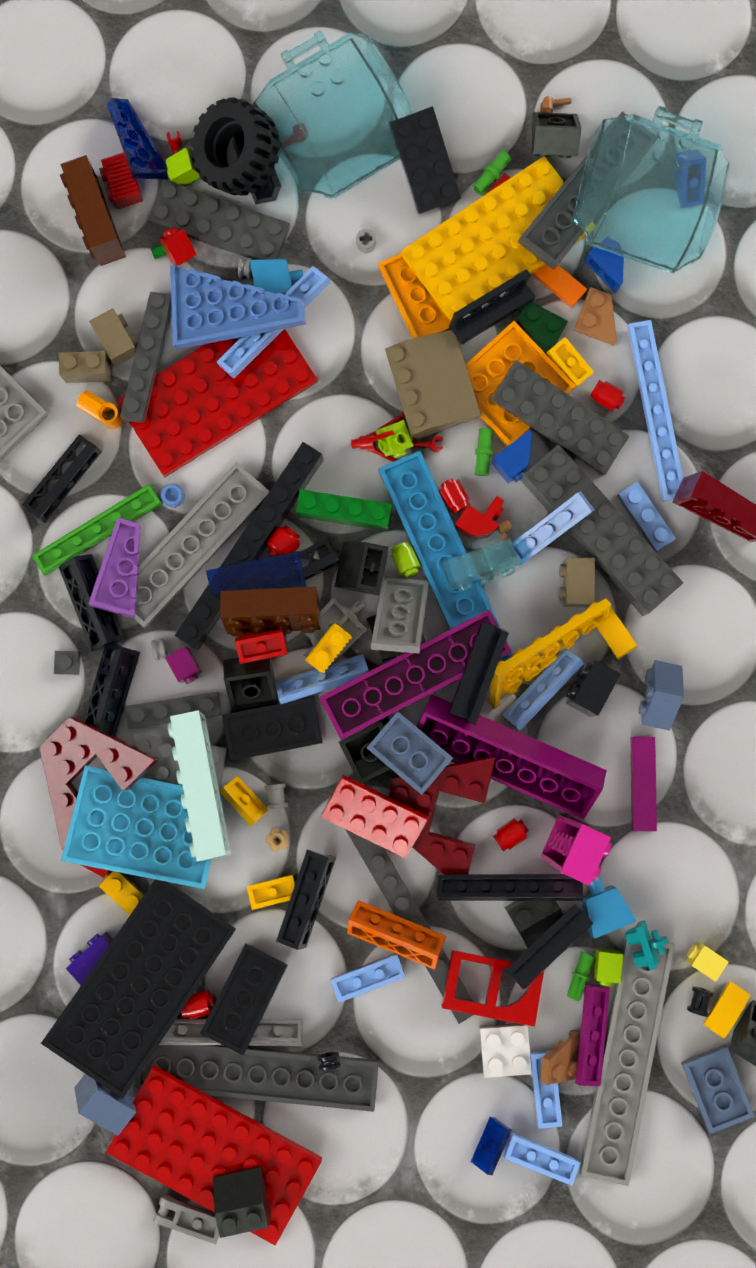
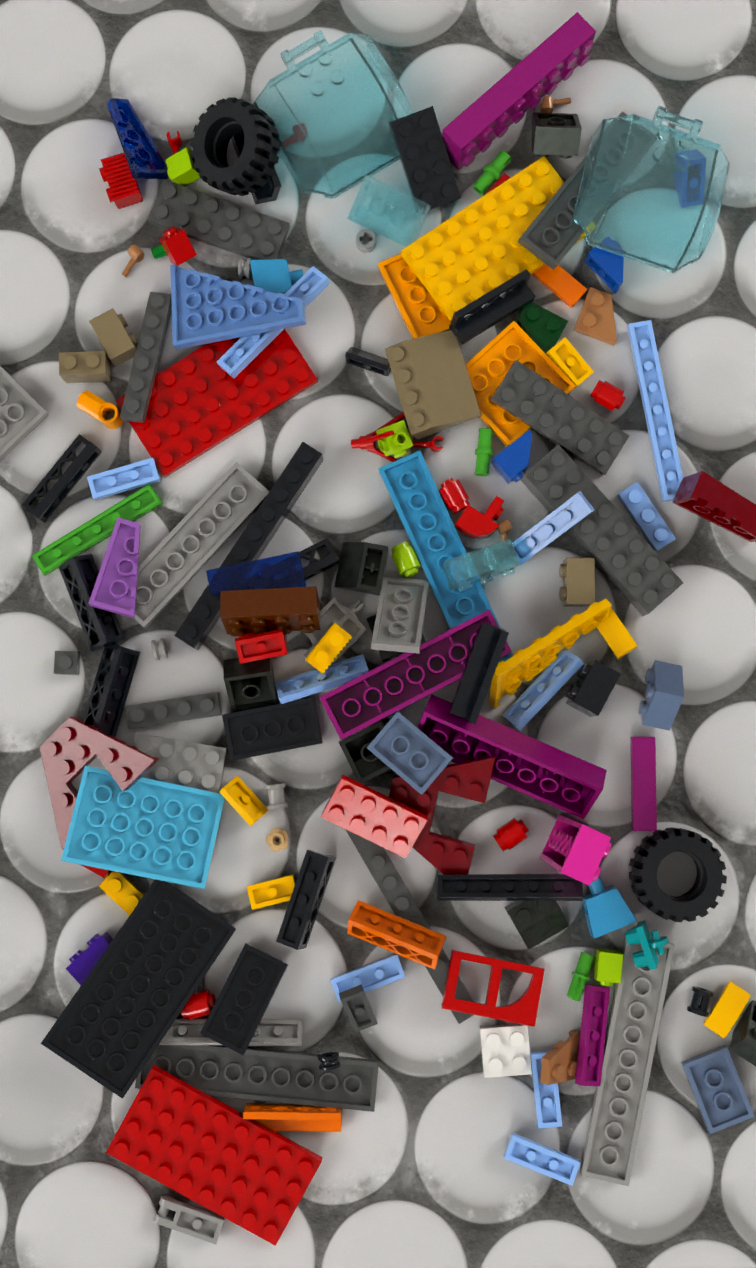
reddish brown brick [60,155,126,266] -> none
sand blue brick [74,1074,136,1136] -> none
medium blue tile [161,484,185,508] -> none
magenta brick [165,646,202,684] -> none
light aqua brick [168,710,231,861] -> none
pearl dark grey slope [213,1166,272,1238] -> none
red head [266,525,300,561] -> none
green brick [296,489,392,531] -> none
clear blue plate [470,1117,512,1175] -> none
black fence [504,904,594,990] -> none
light yellow brick [686,942,728,982] -> none
none -> light blue plate [87,457,161,500]
none -> medium nougat hand [122,244,144,277]
none -> orange fence [243,1103,342,1132]
none -> dark grey plate [339,984,378,1033]
none -> black slope [345,347,391,376]
none -> clear light blue brick [347,174,431,247]
none -> magenta brick [442,12,596,171]
none -> black tyre [629,827,727,922]

